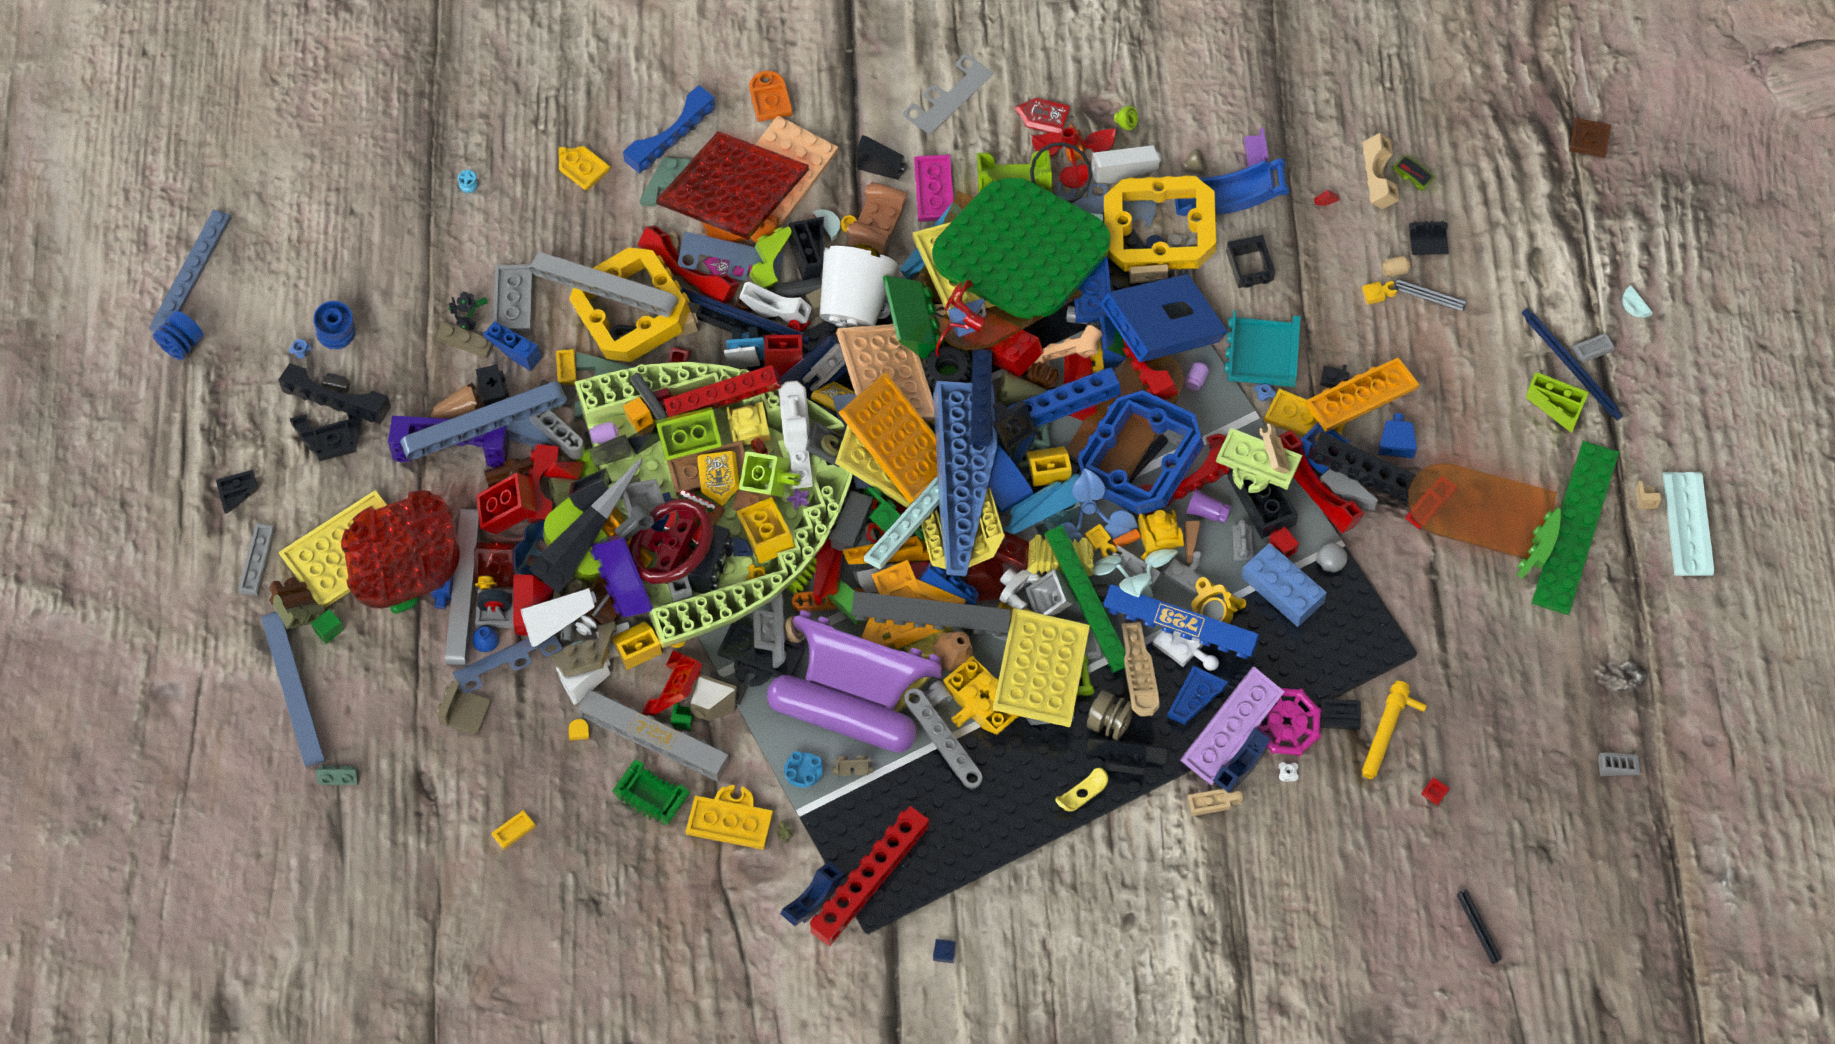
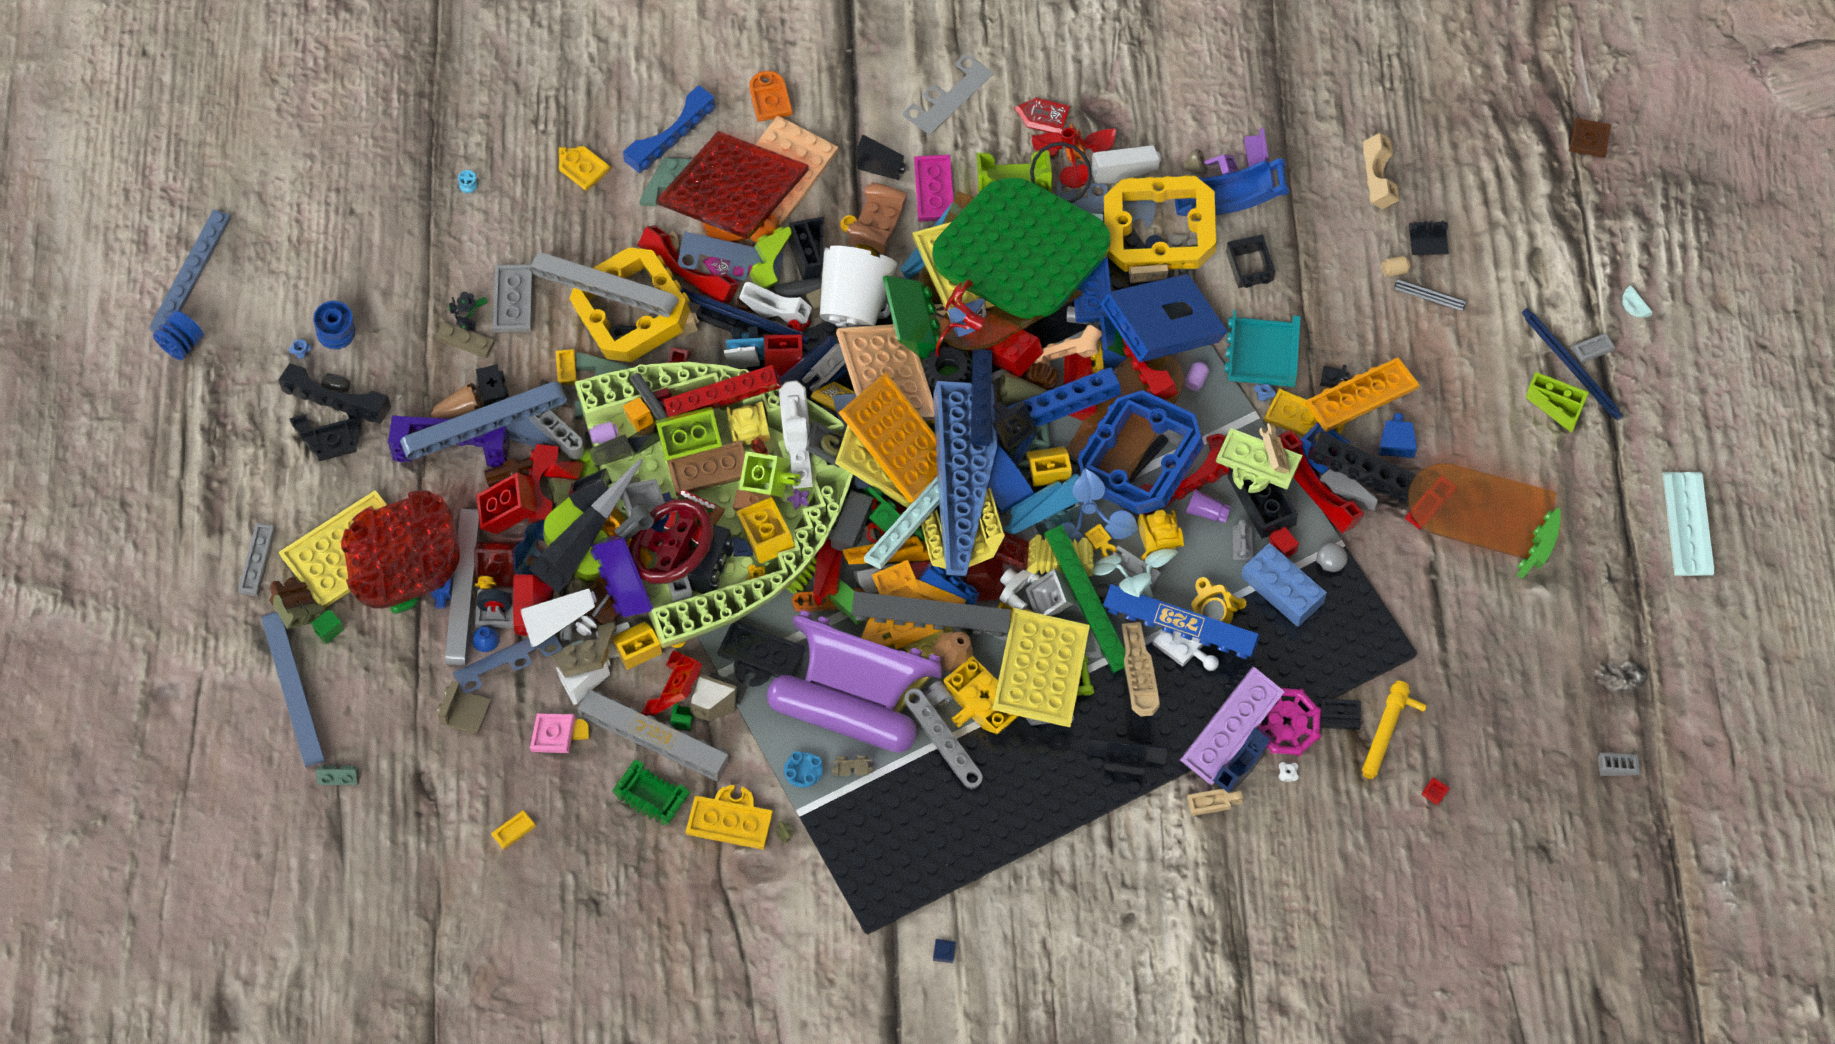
black wing [216,470,258,514] -> none
blue slope [483,321,542,371] -> none
yellow tile [697,451,740,507] -> none
light grey bracket [753,592,786,668] -> none
dark blue arch [780,861,844,926] -> none
tan brick [783,616,803,643] -> none
red brick [810,806,929,947] -> none
light aqua tile [813,209,840,241] -> none
light yellow piece [1055,768,1108,812] -> none
dark tan wheel [1086,690,1133,741] -> none
orange axle [1112,528,1141,548] -> none
lime brick [1114,105,1138,131] -> none
light grey plate [1164,551,1203,596] -> none
blue wing [1167,666,1228,725] -> none
medium nougat slope [1183,521,1200,564] -> none
red tile [1314,190,1340,206] -> none
yellow plate [1361,281,1397,305] -> none
slope [1393,155,1435,191] -> none
black axle [1457,890,1502,964] -> none
green plate [1531,440,1619,616] -> none
tan panel [1635,481,1661,509] -> none
none -> bright pink tile [530,713,576,753]
none -> medium lavender panel [1204,154,1239,174]

